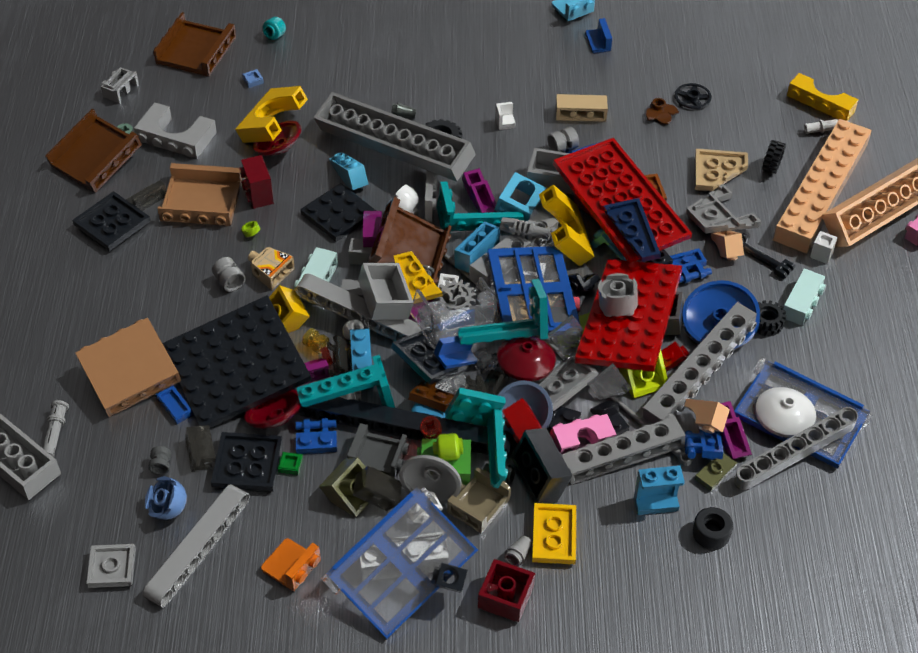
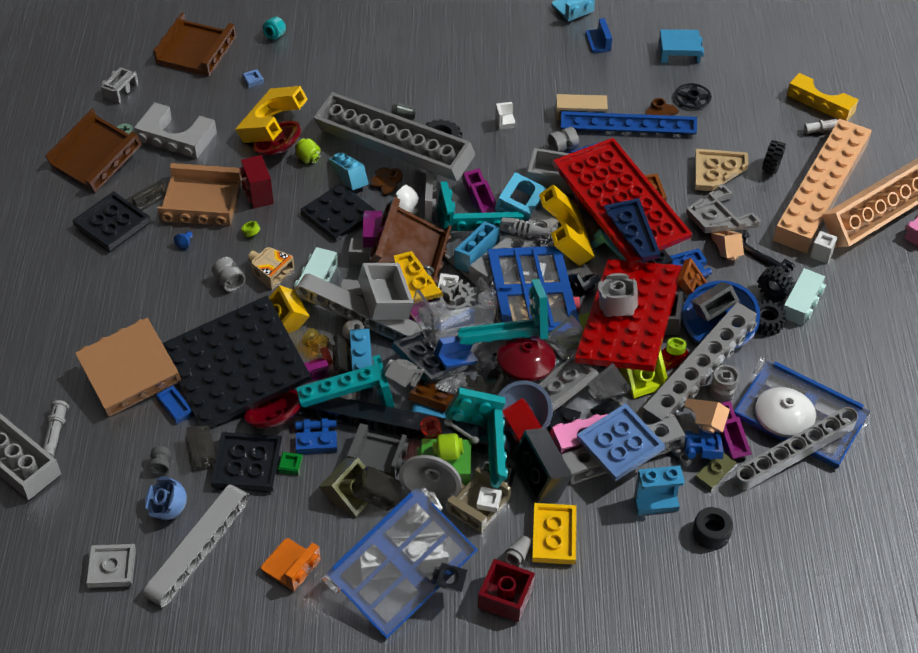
none -> blue rock [174,231,193,250]
none -> lime head [295,138,321,164]
none -> reddish brown plate [369,167,403,196]
none -> light grey window [385,359,424,387]
none -> light grey hinge [444,419,479,444]
none -> white plate [476,487,502,512]
none -> blue plate [560,111,697,135]
none -> medium blue plate [577,403,665,482]
none -> dark azure panel [658,29,704,63]
none -> lime tile [666,337,686,355]
none -> dark orange plate [677,258,708,295]
none -> dark grey brick [690,282,740,321]
none -> light grey wheel [710,365,740,402]
none -> black tyre [757,266,795,302]

